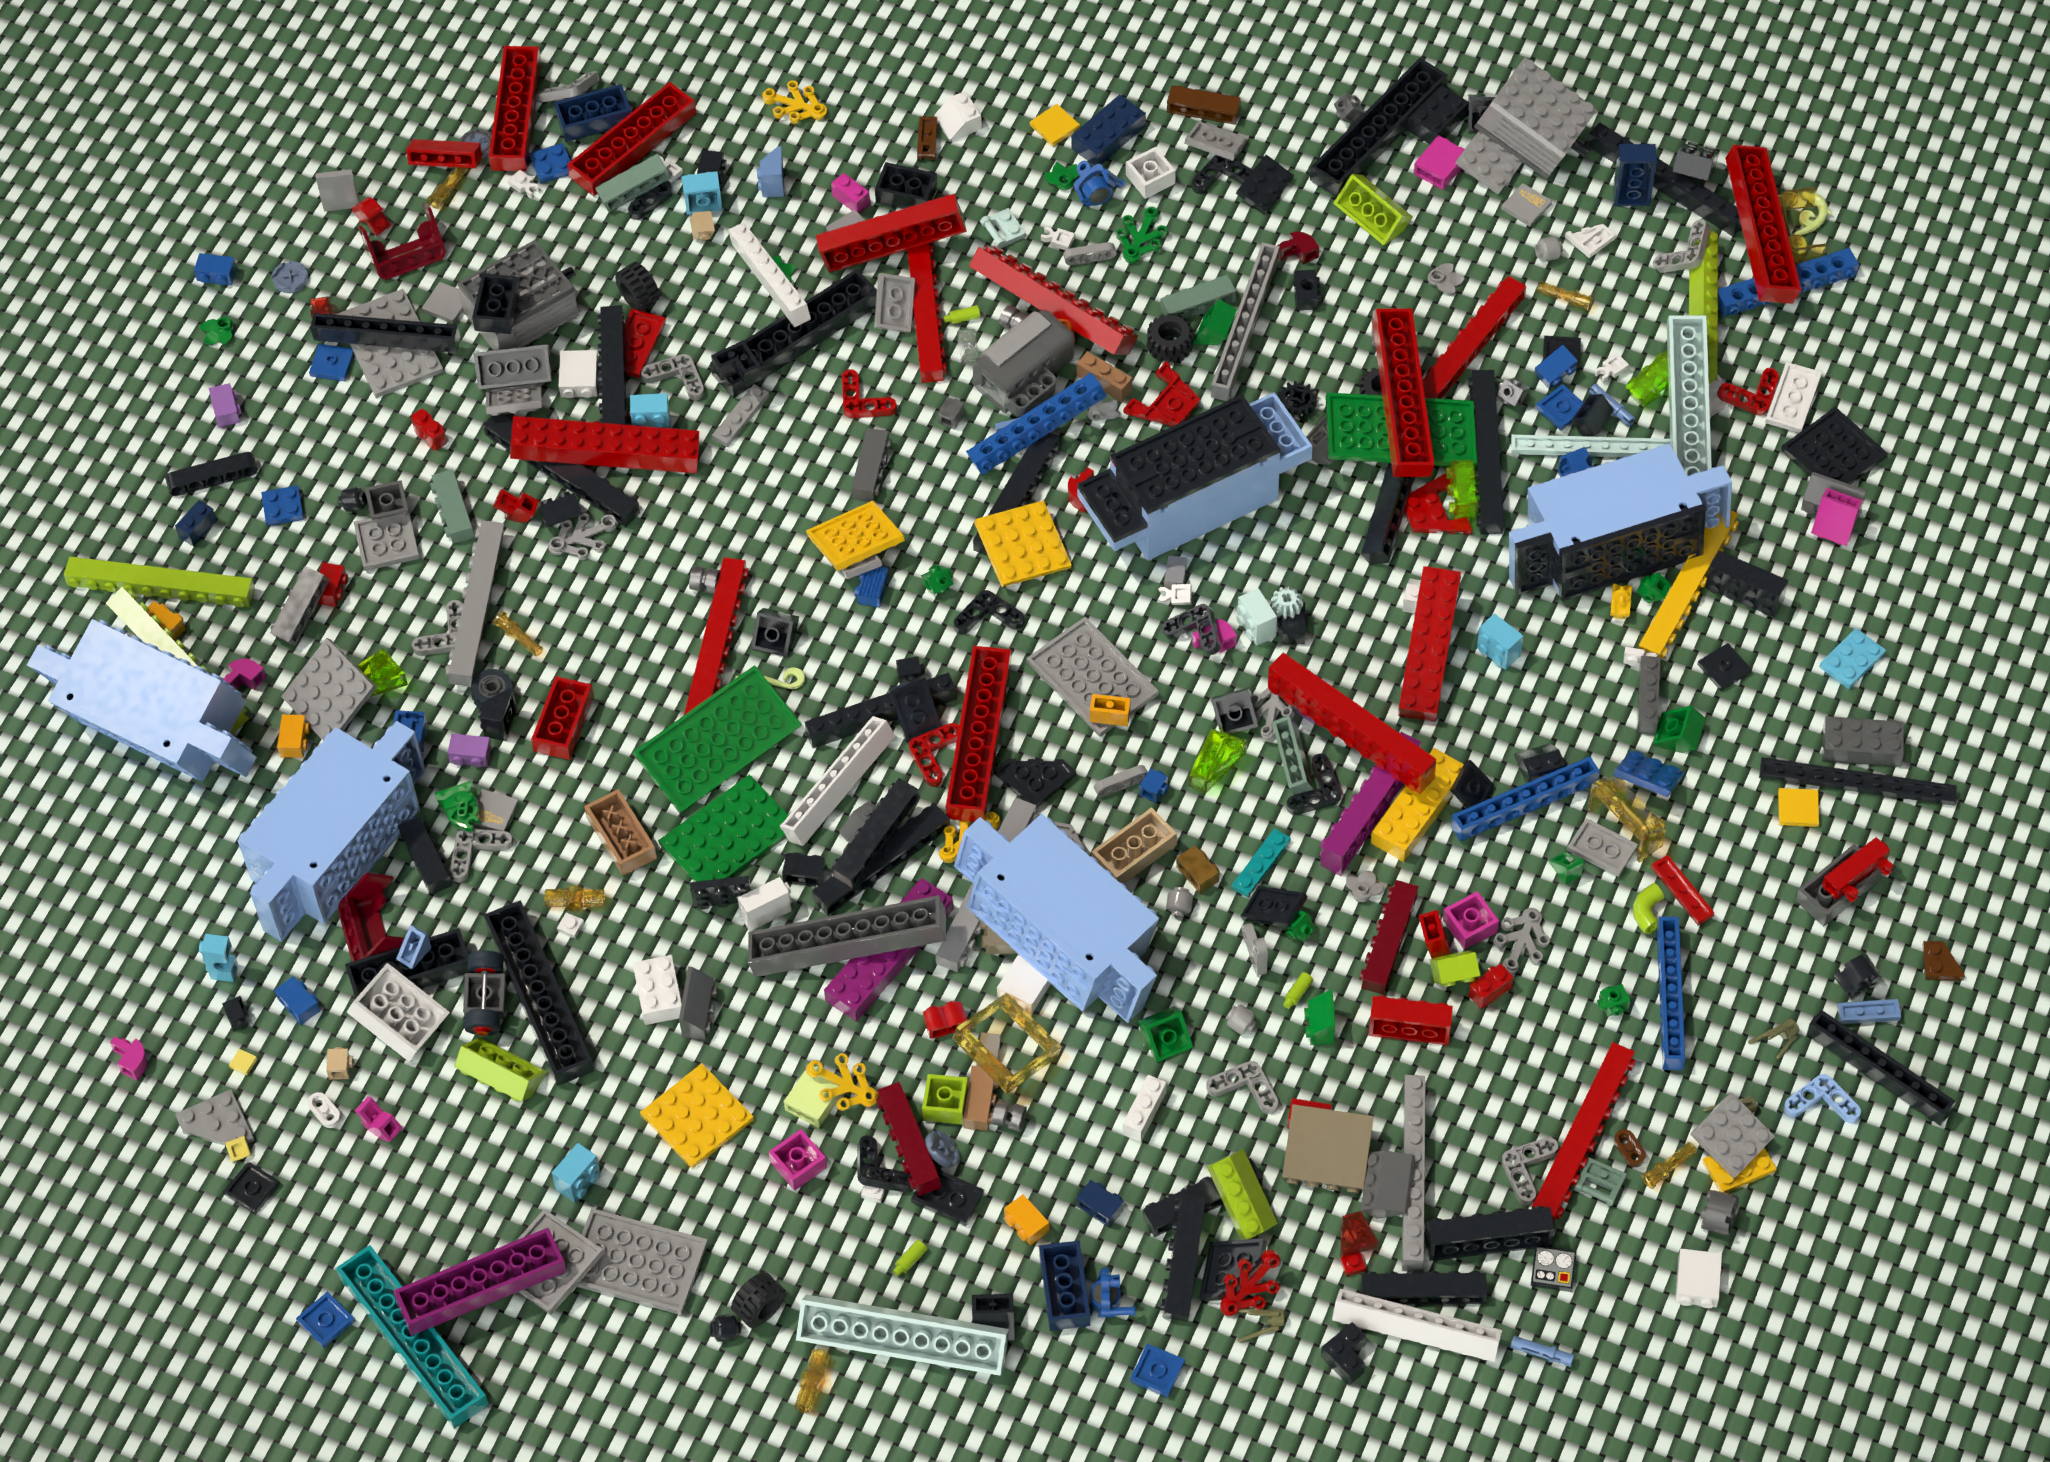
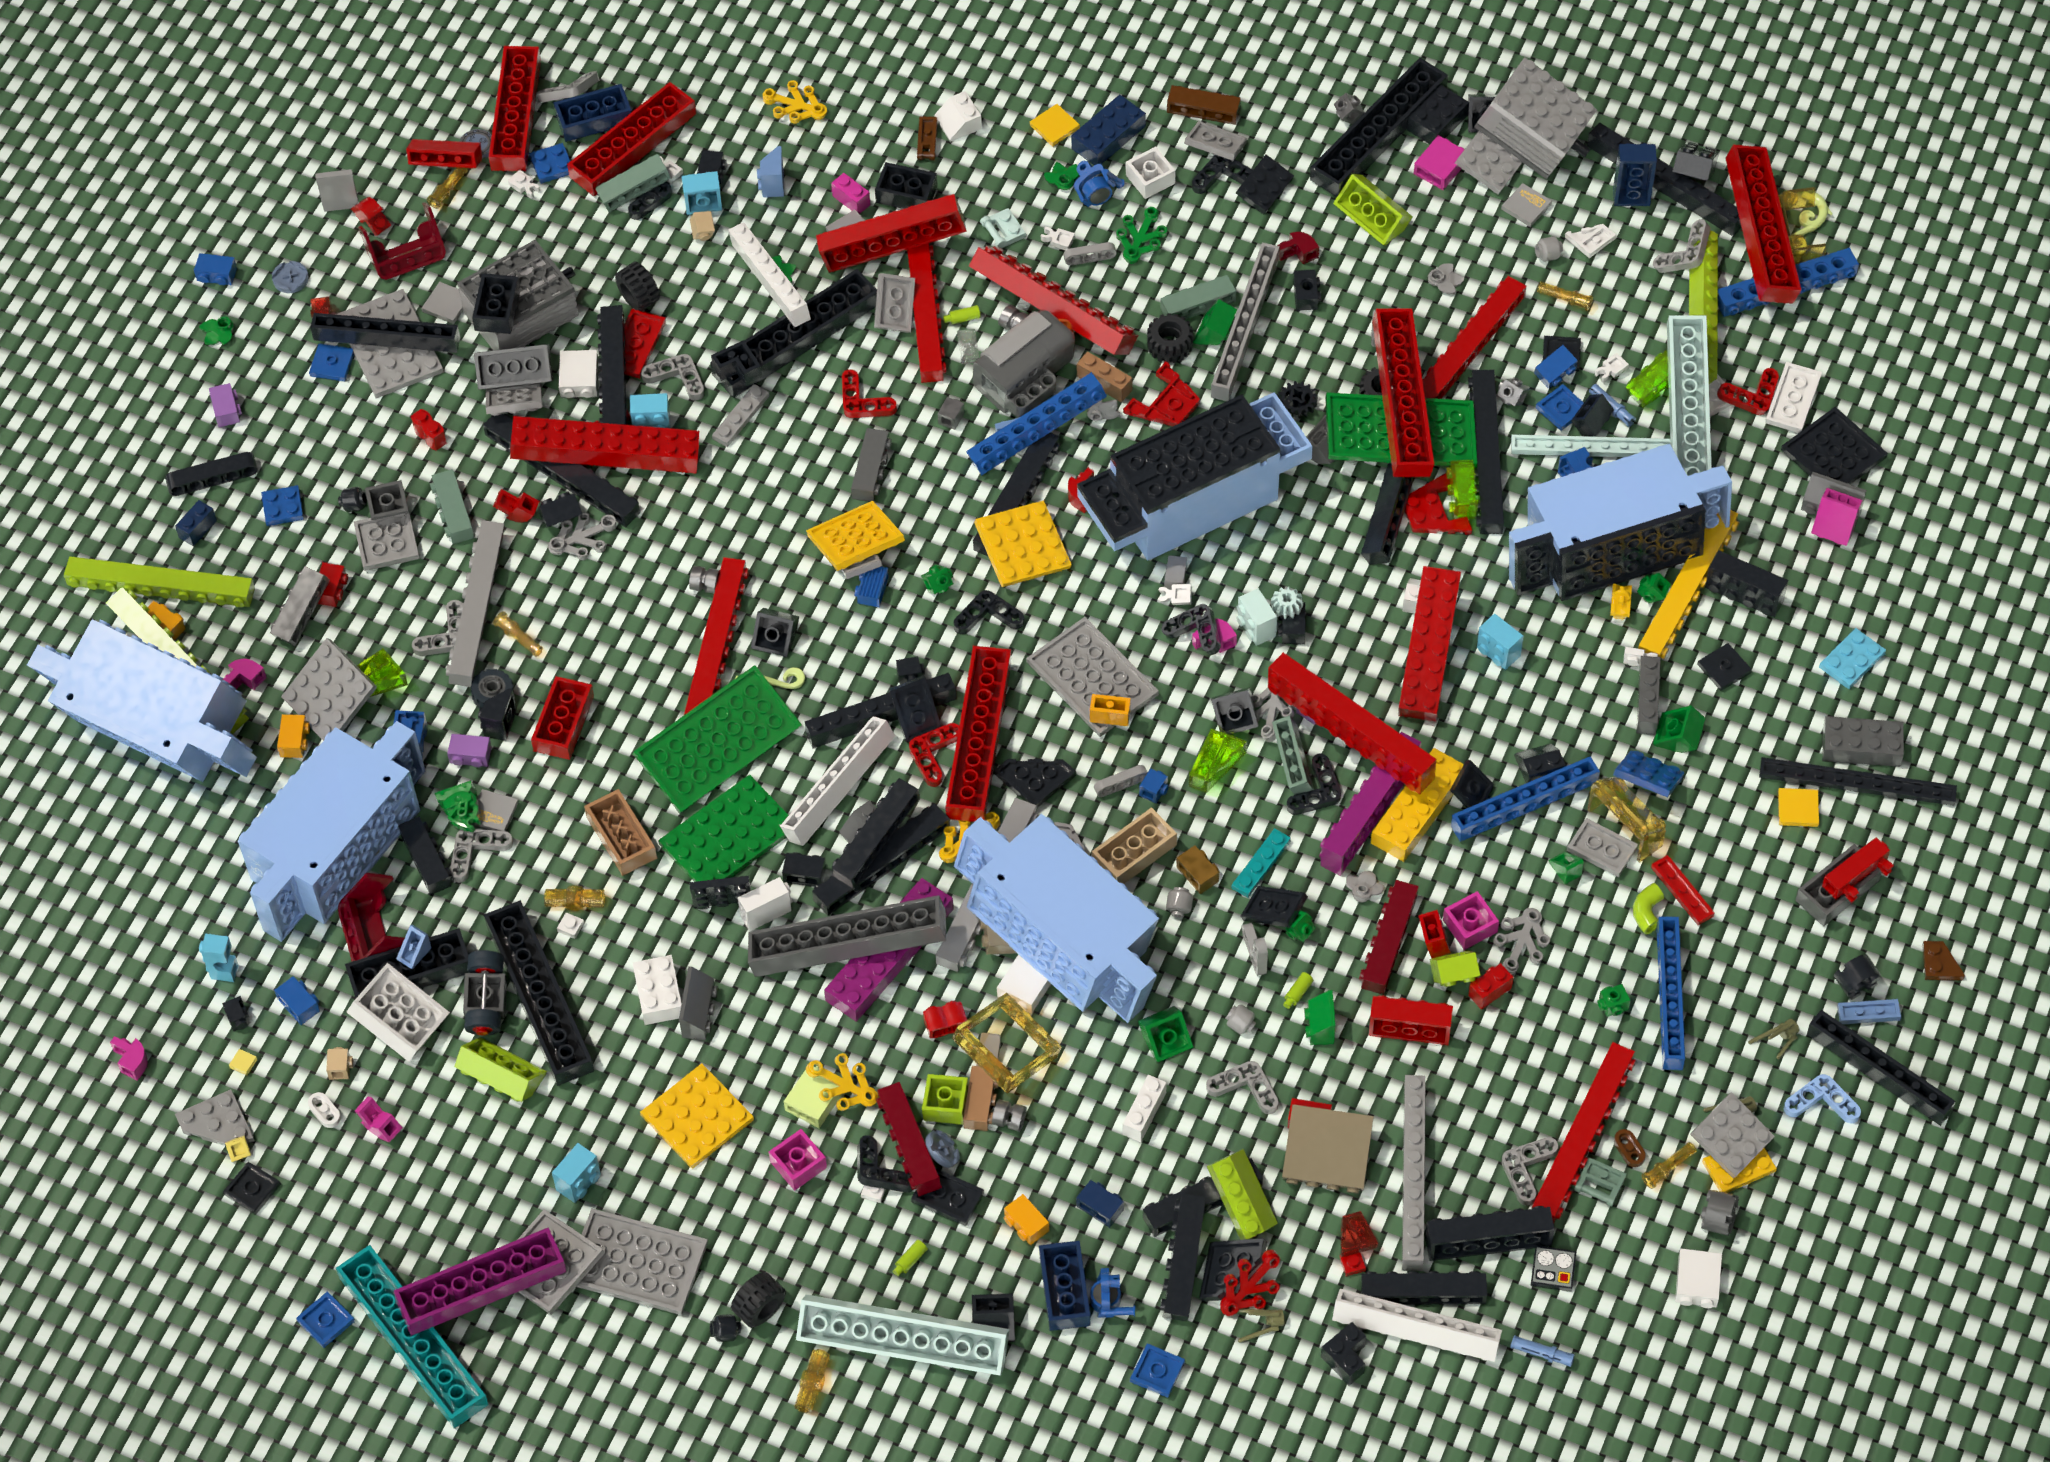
dark grey slope [1361,1150,1415,1219] -> none

